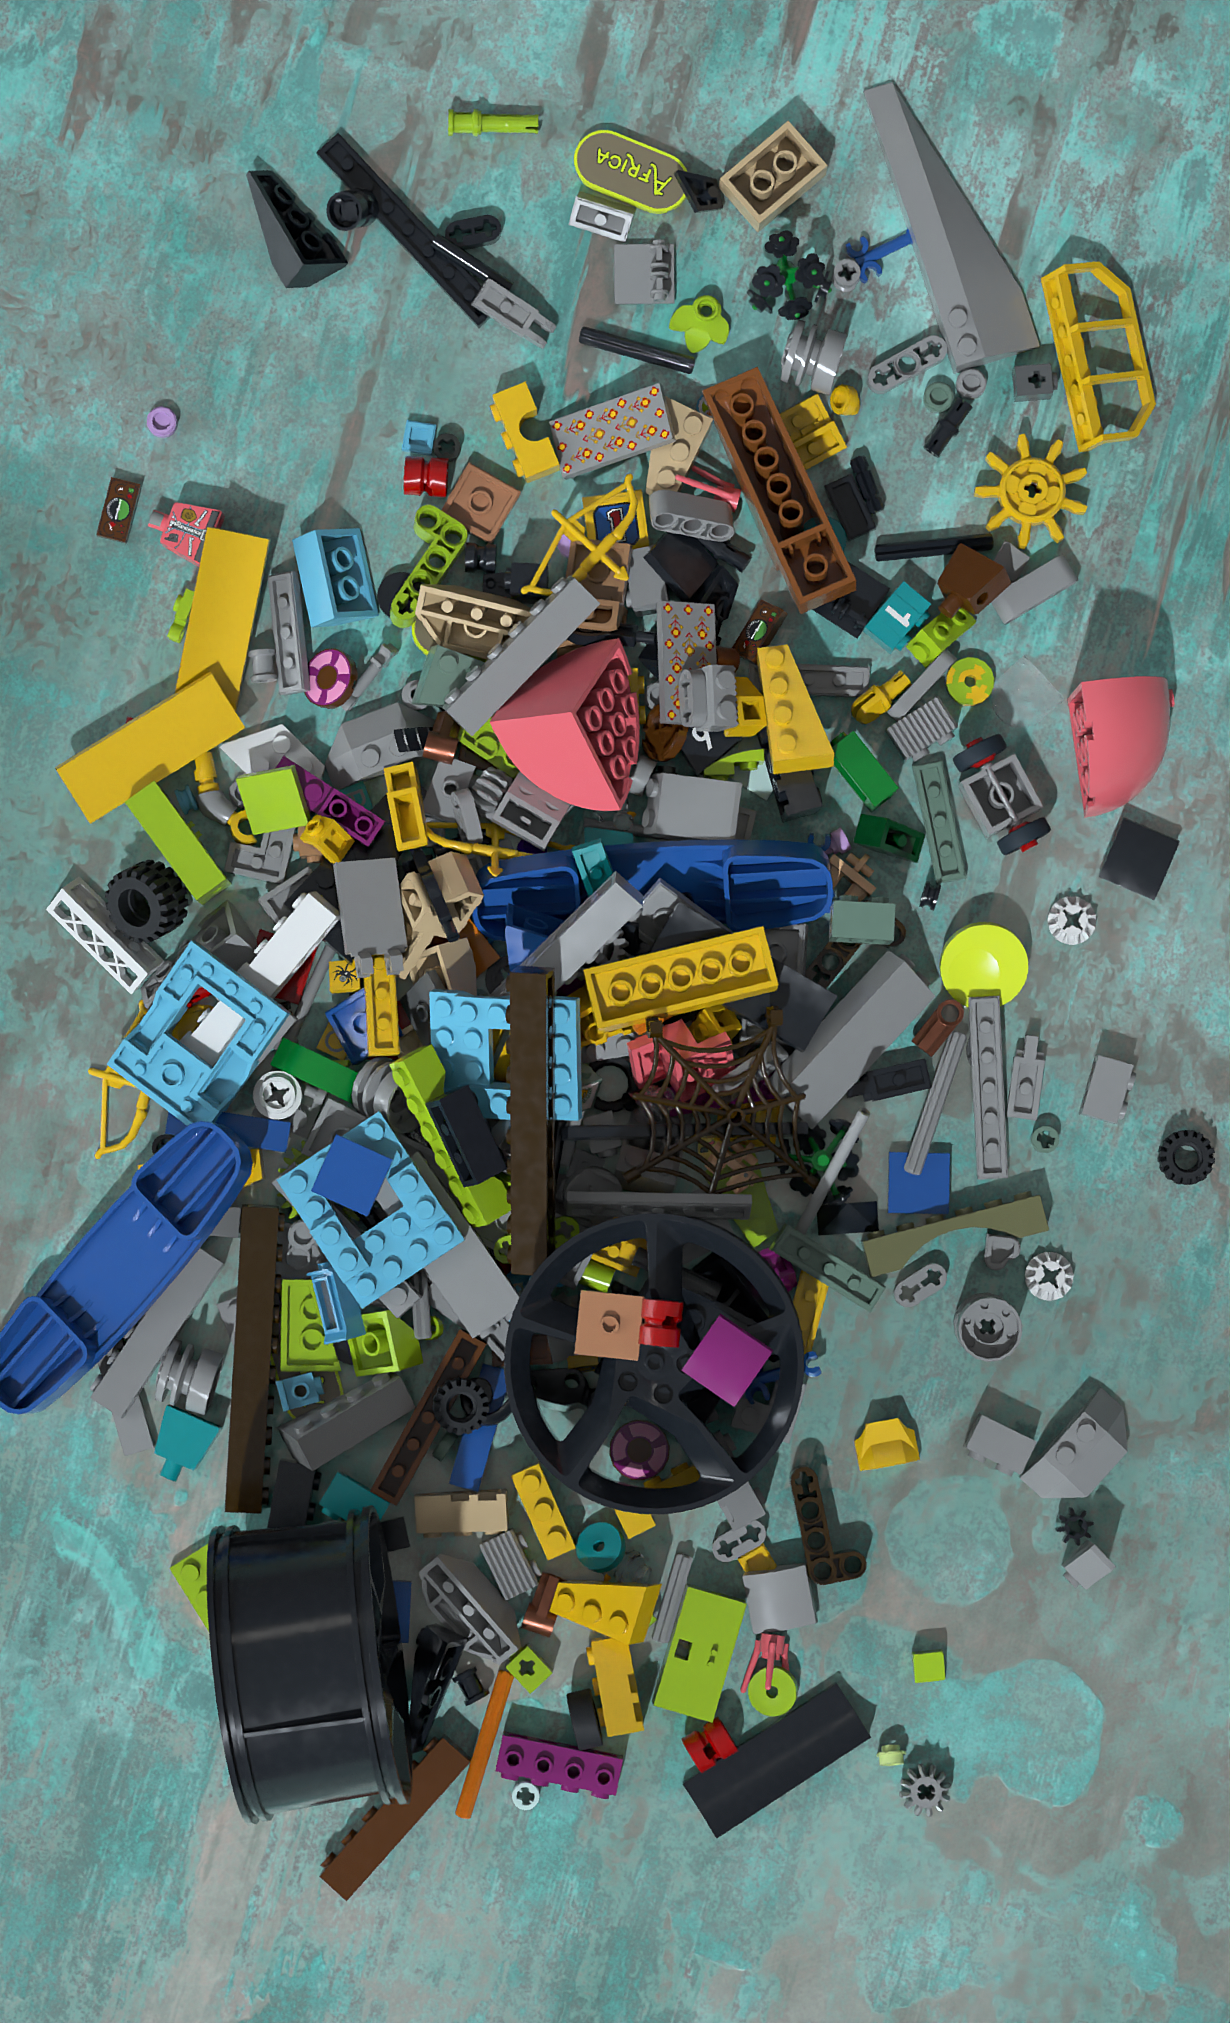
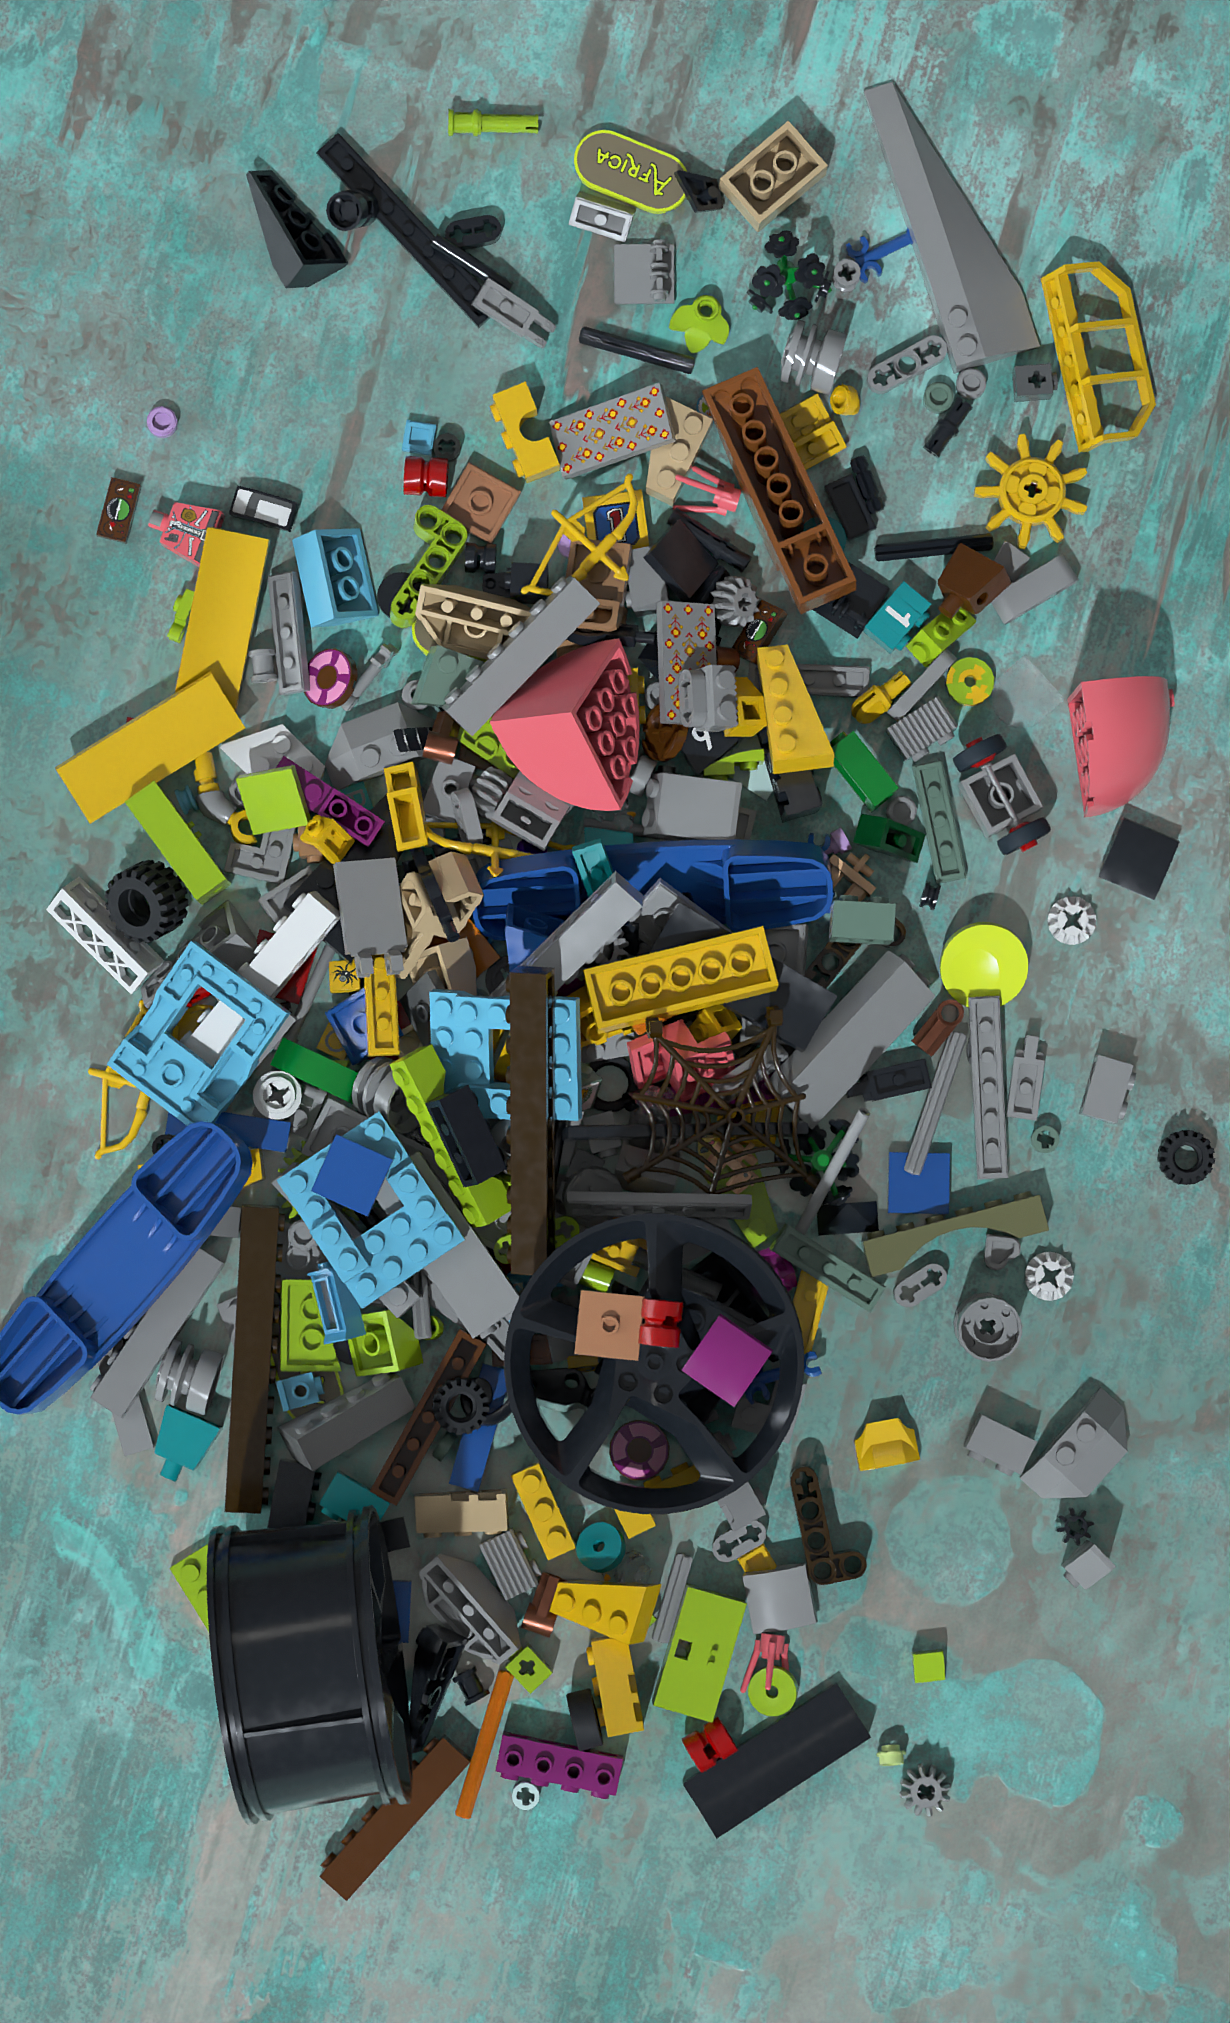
light grey beam [649,490,734,542] -> none
none -> slope [229,485,299,532]
none -> light grey gear [711,576,761,628]
none -> light grey tile [886,796,917,826]

